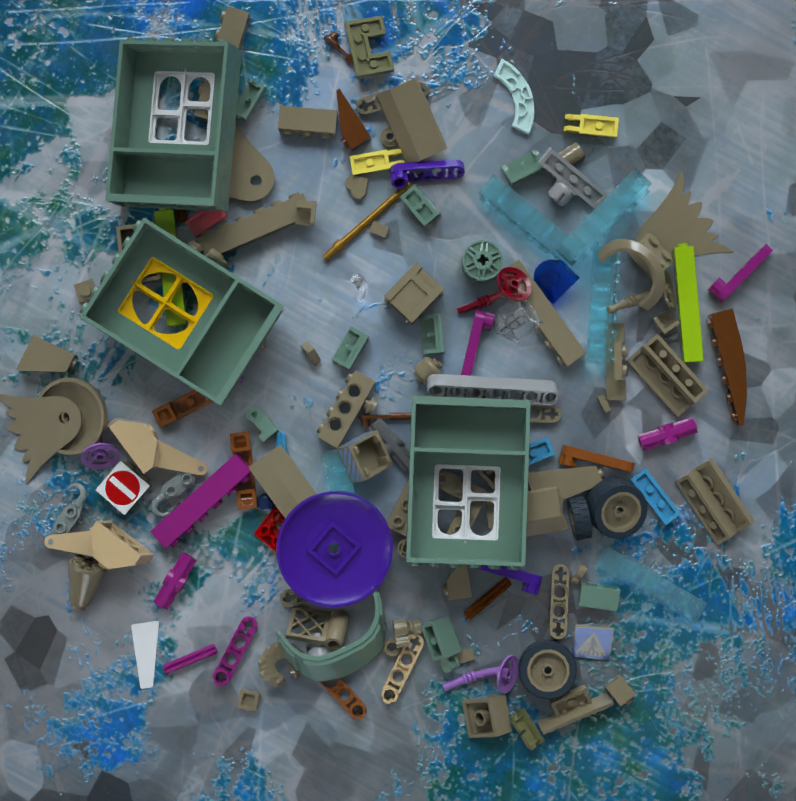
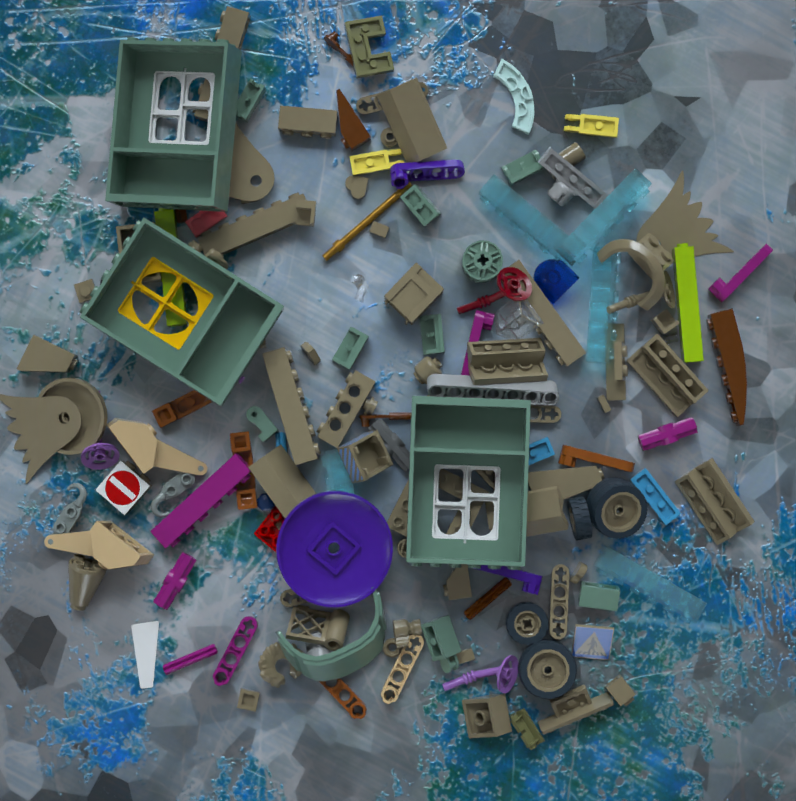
none -> dark tan brick [262,347,321,465]
none -> dark tan slope [467,338,548,385]
none -> black wheel [506,602,549,645]

